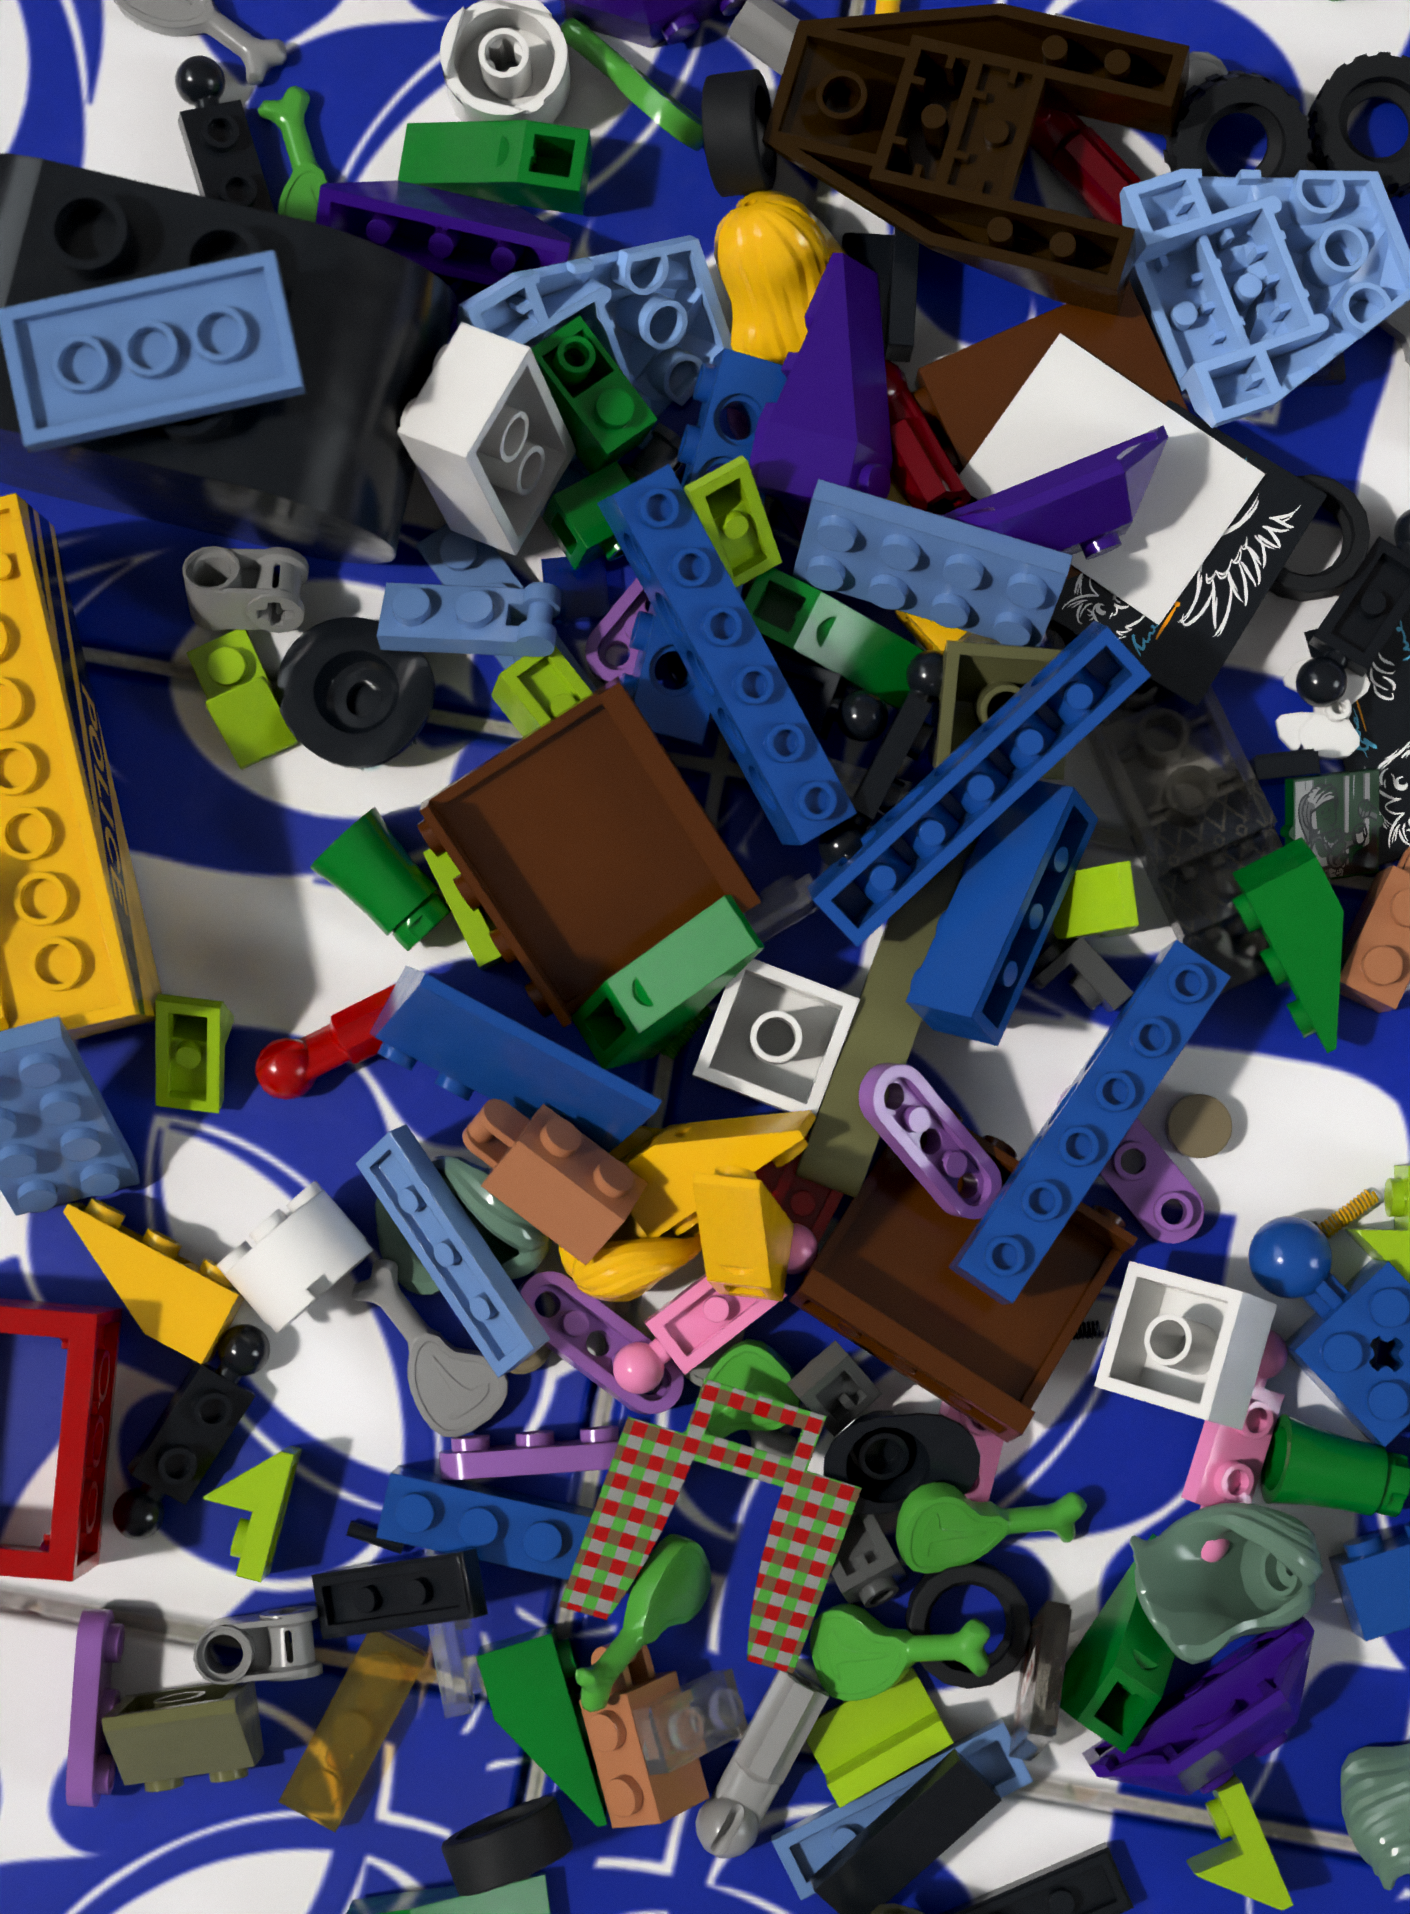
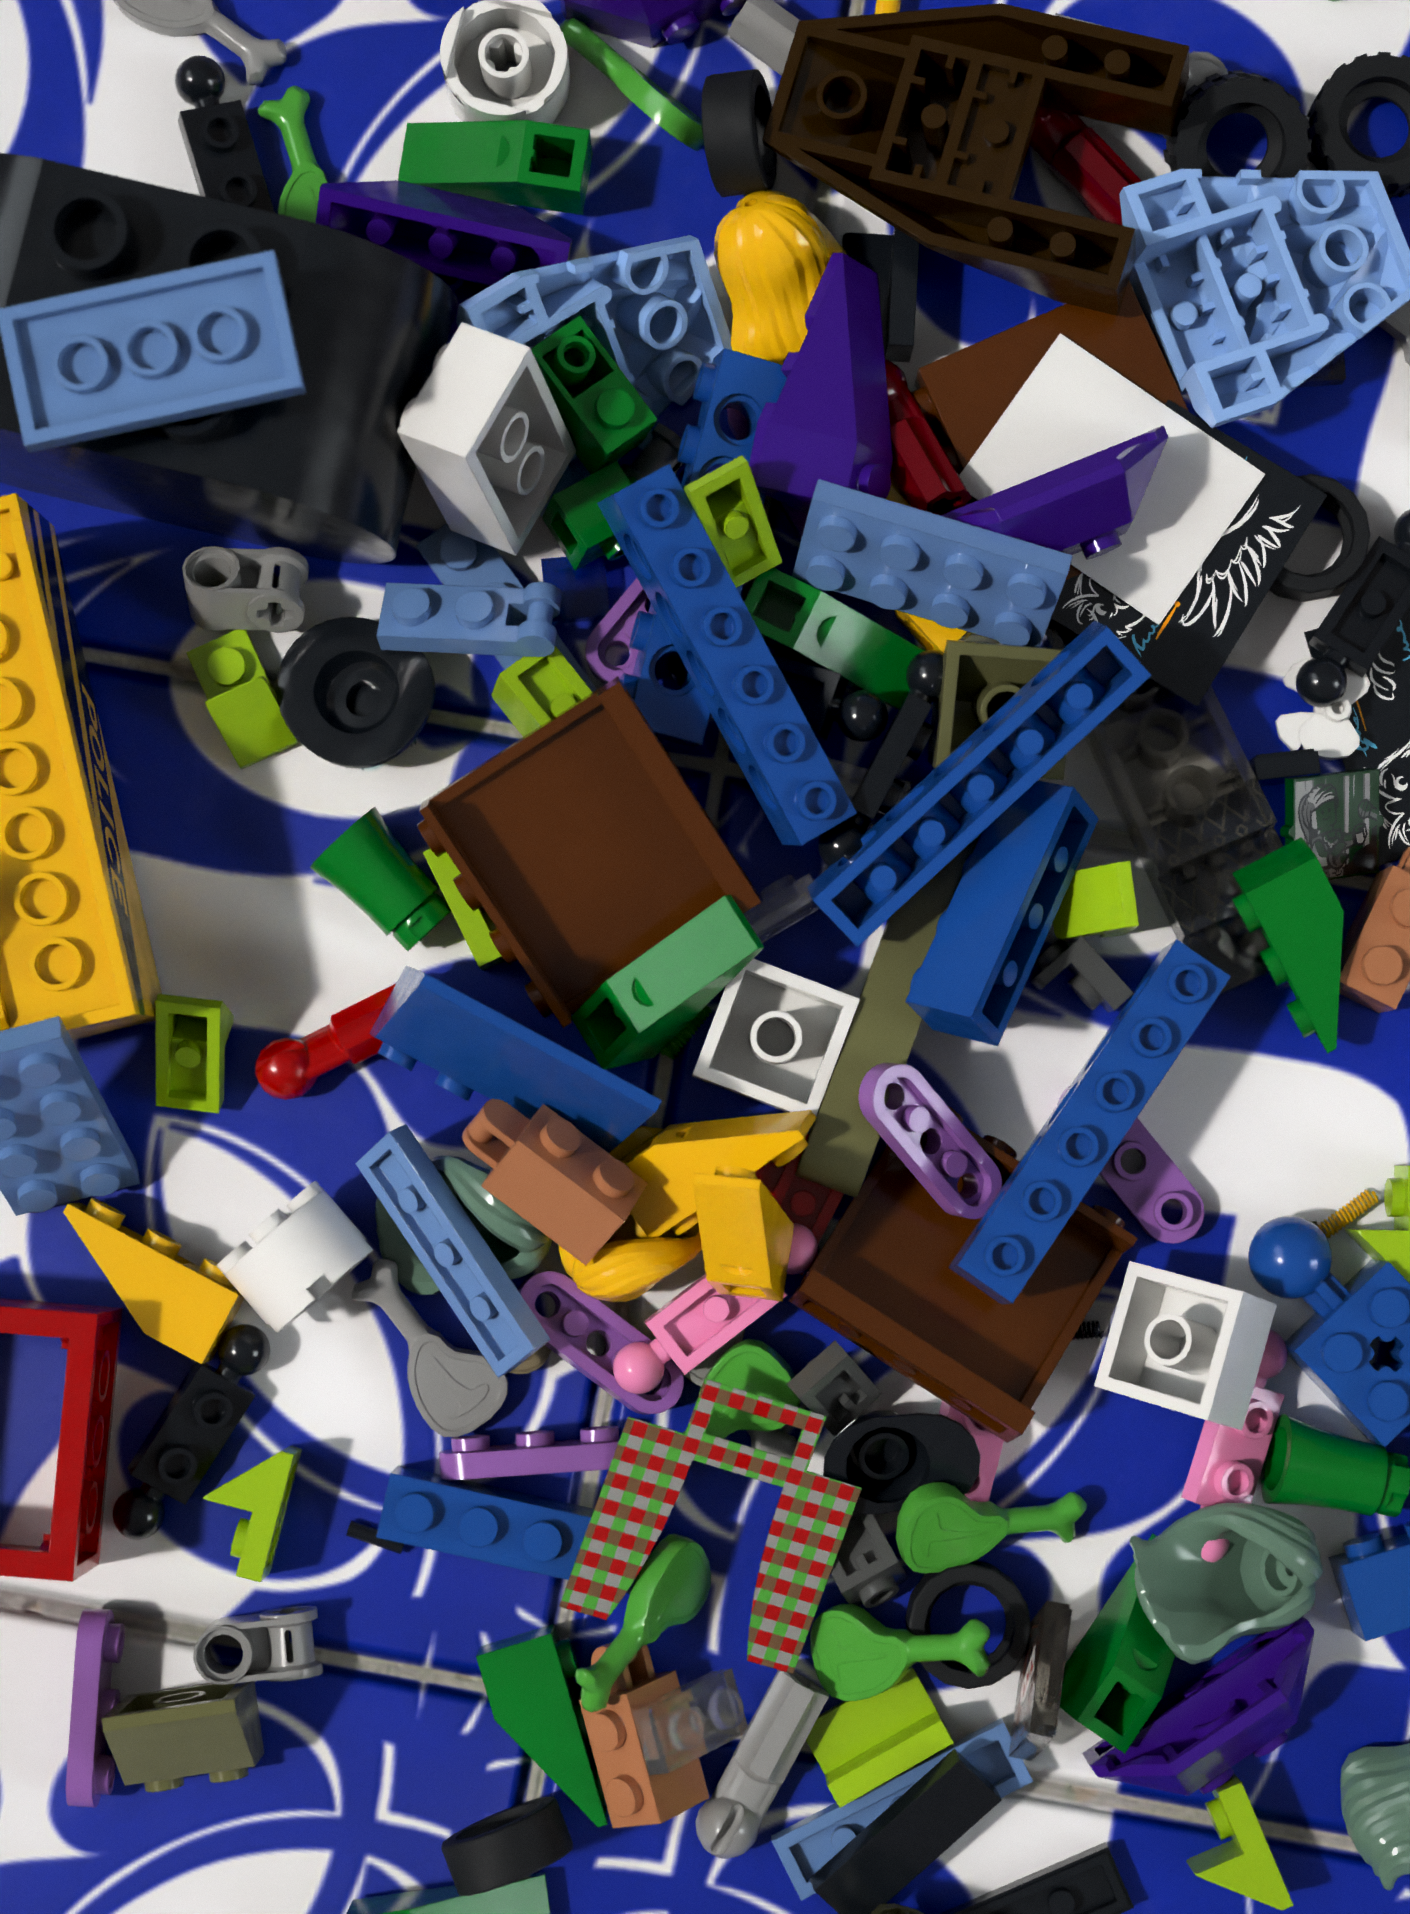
clear yellow plate [278,1631,429,1832] -> none
black tile [311,1548,488,1640] -> none
clear plate [428,1619,484,1719] -> none
dark tan tile [1165,1094,1232,1158] -> none

